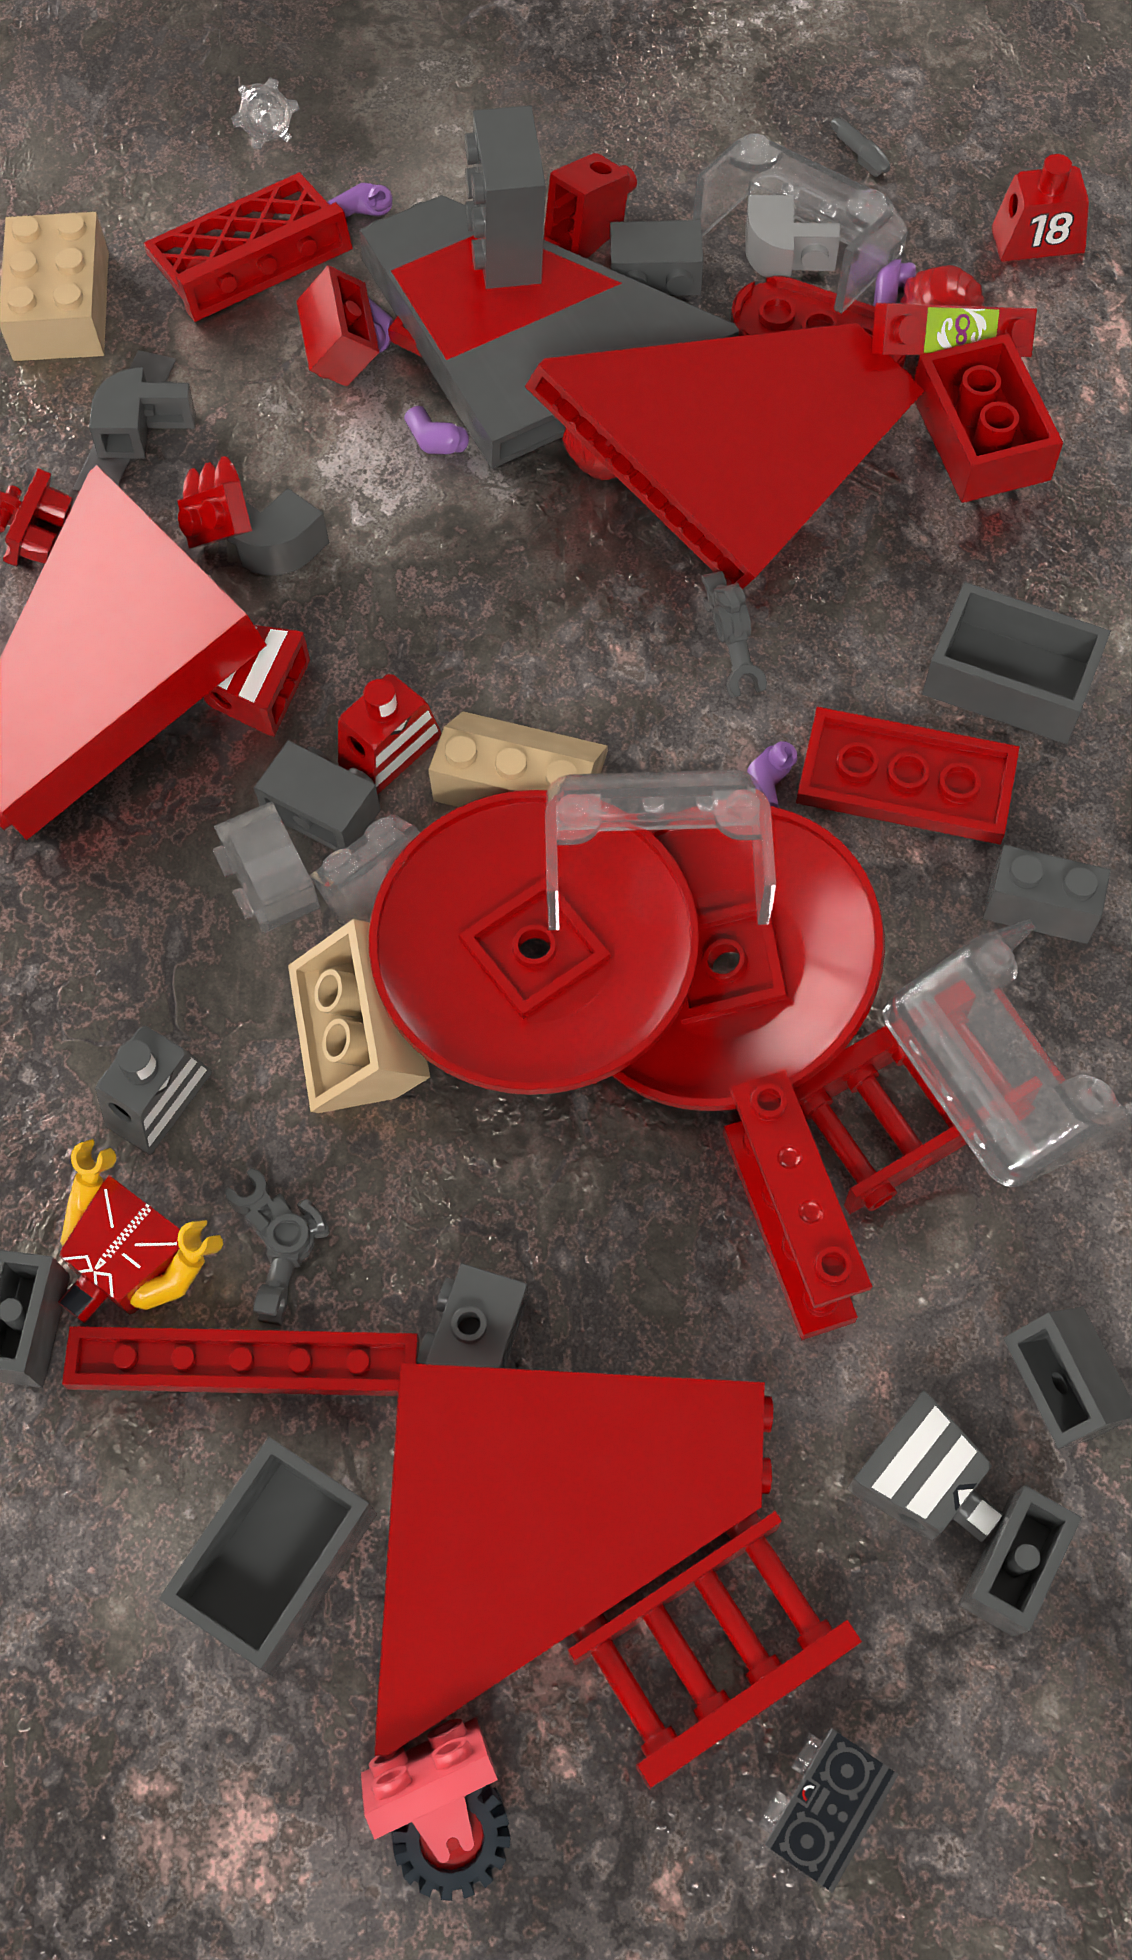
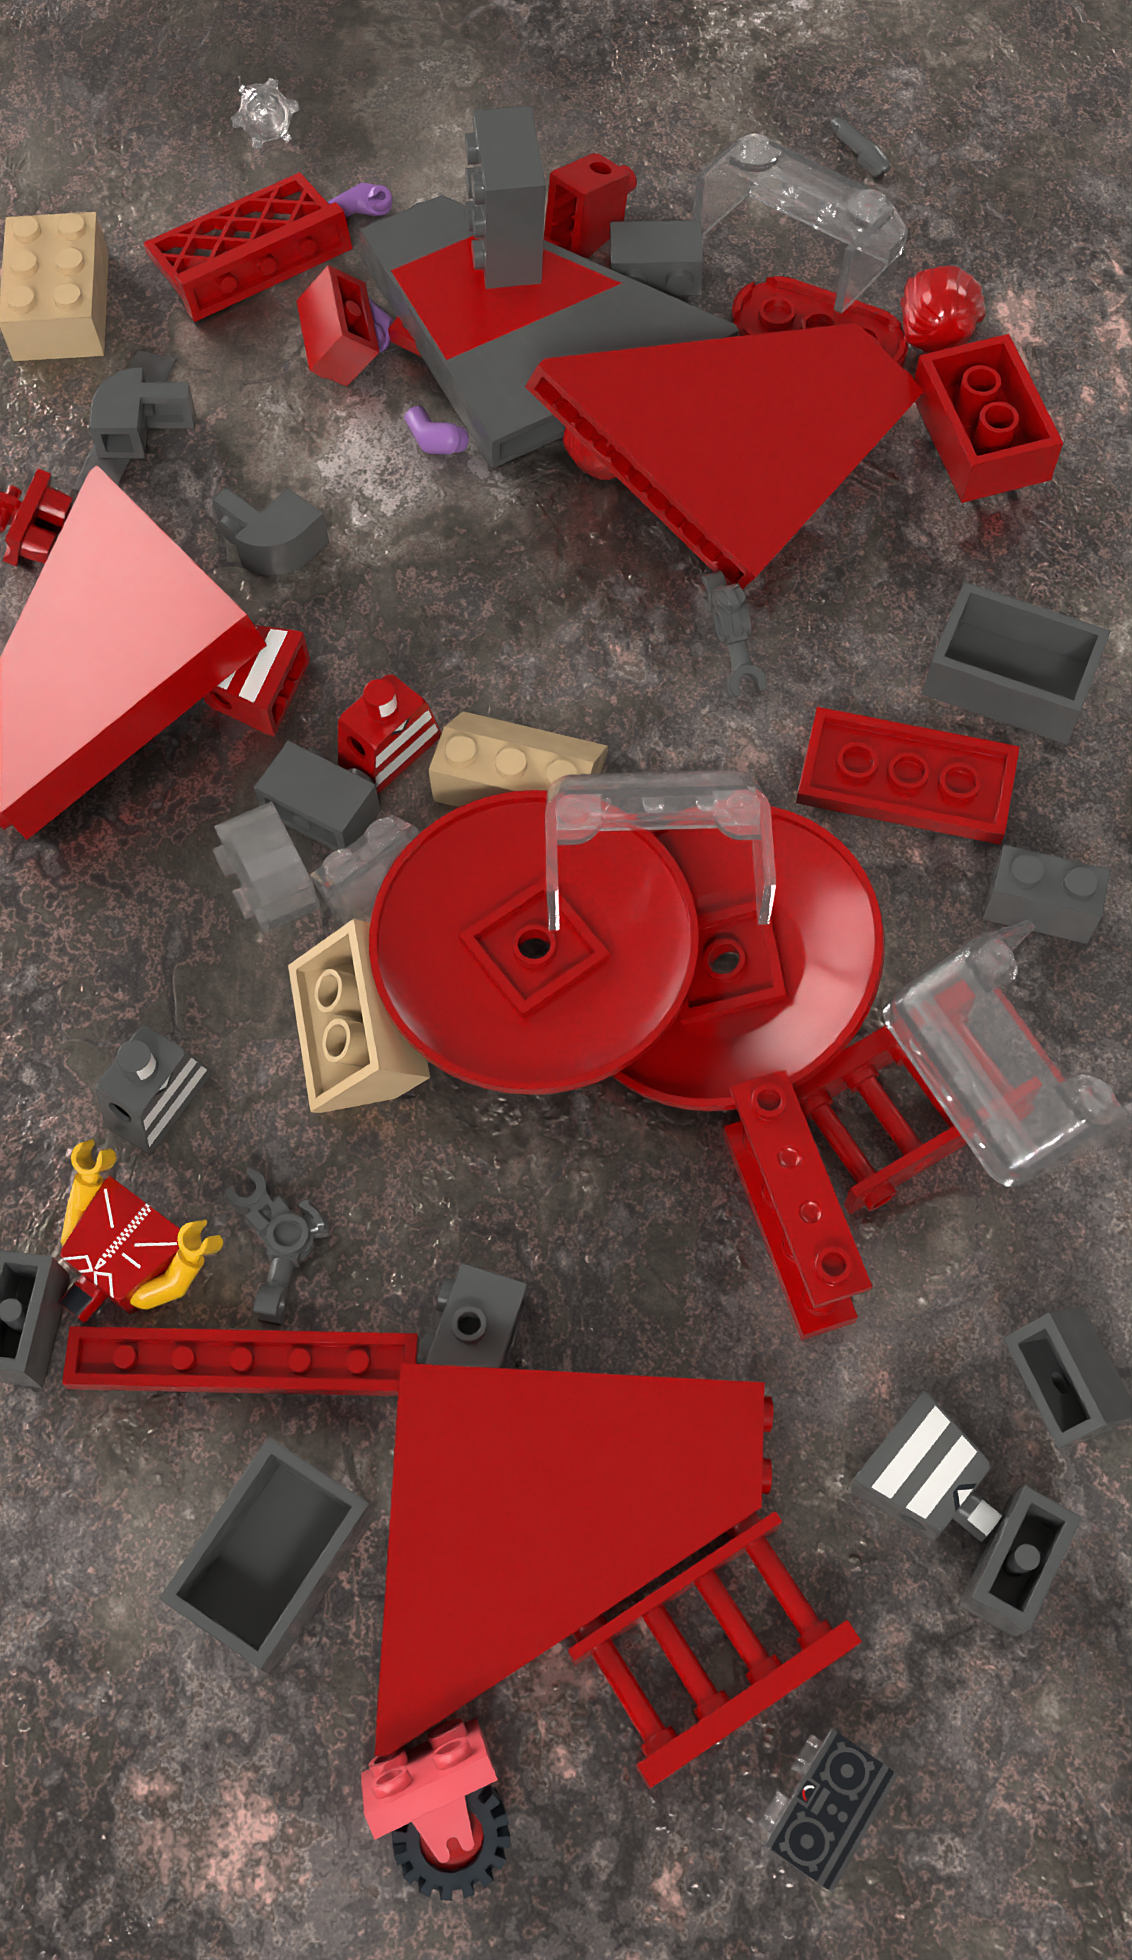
red plate [177,456,252,549] -> none
light grey brick [745,195,840,278] -> none
medium lavender arm [747,741,798,808] -> none
red plate [871,303,1037,357] -> none
medium lavender arm [873,259,916,306] -> none
red torso [992,154,1089,262] -> none

